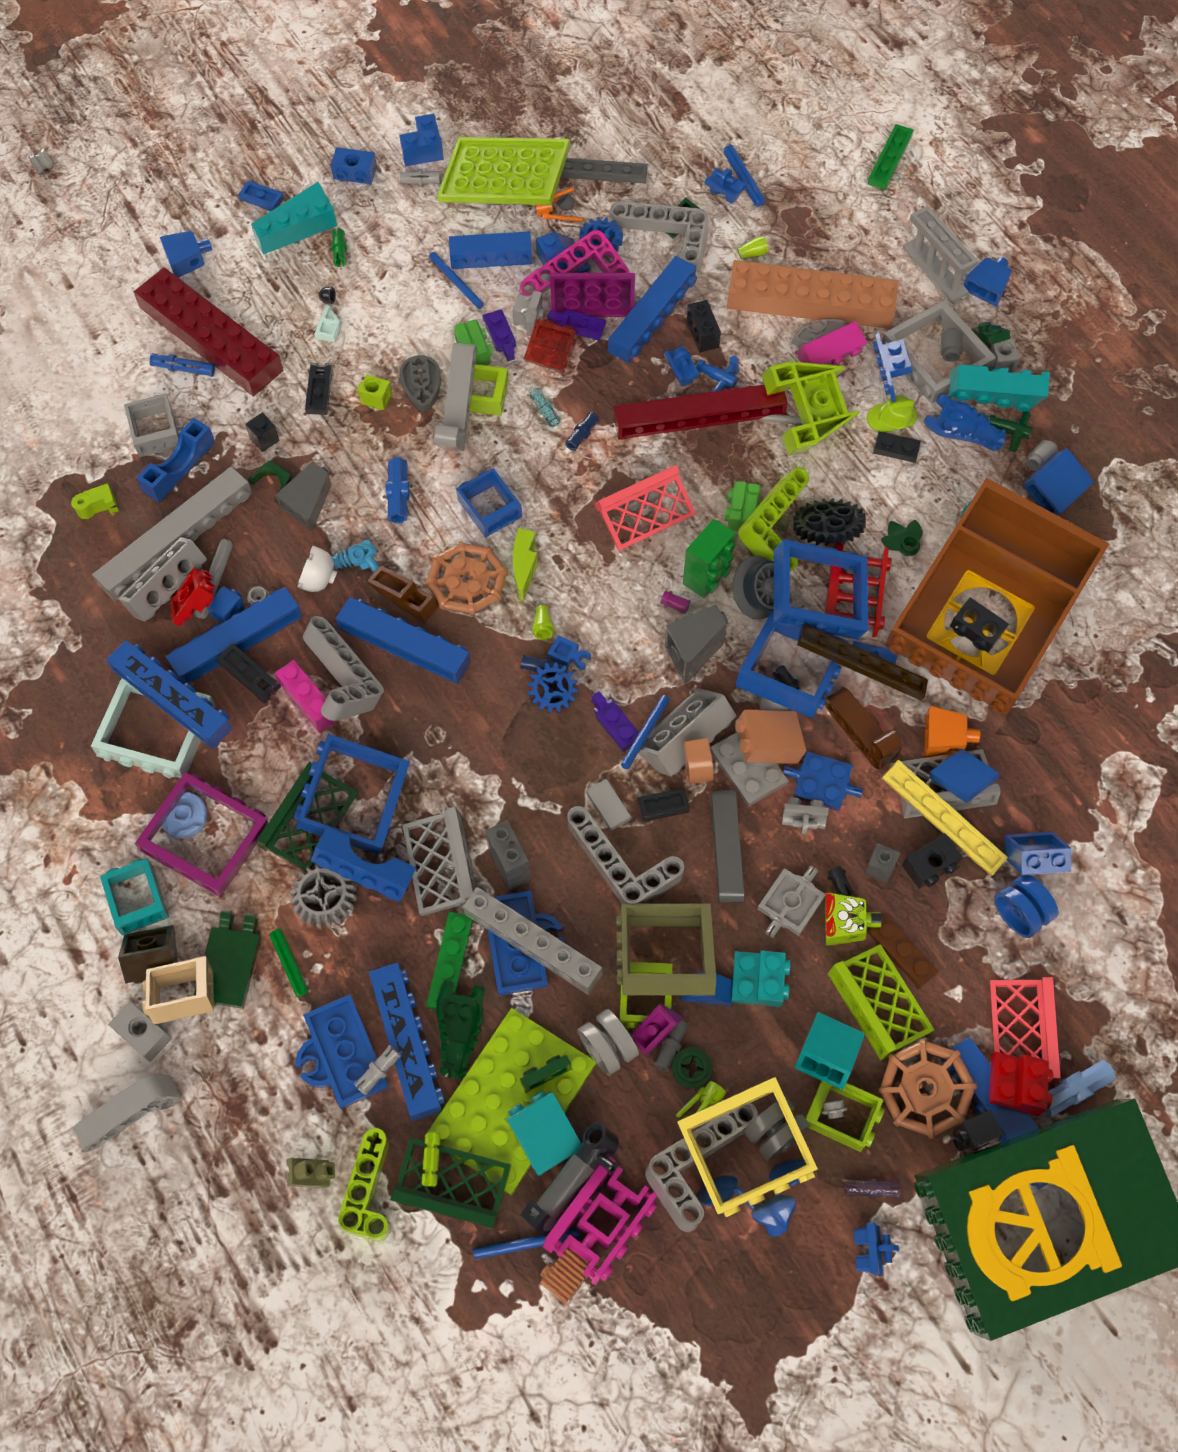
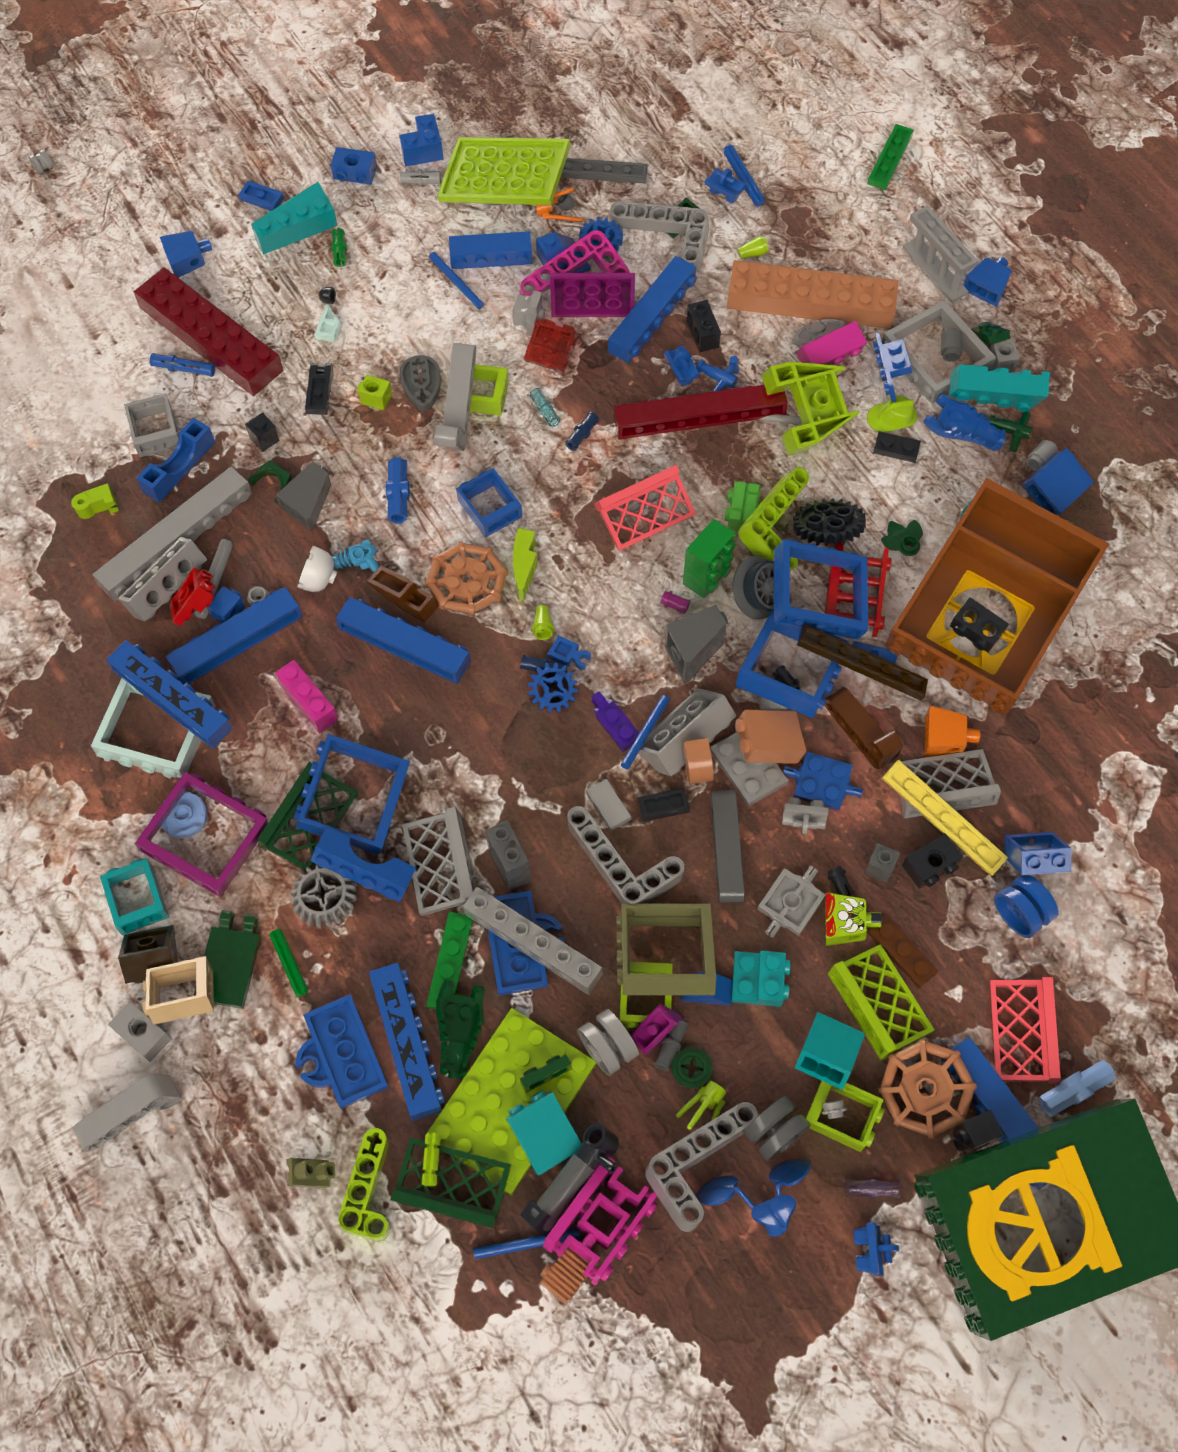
black plate [216,643,281,704] -> none
light grey beam [303,616,384,721] -> none
light grey pin [354,1045,402,1095] -> none
bright green brick [453,319,493,366] -> none
dark purple hinge [482,309,517,362] -> none
dark purple hinge [547,309,606,341] -> none
light yellow window [678,1077,818,1217] -> none
blue tile [929,749,999,803] -> none
red plate [989,1051,1053,1117] -> none

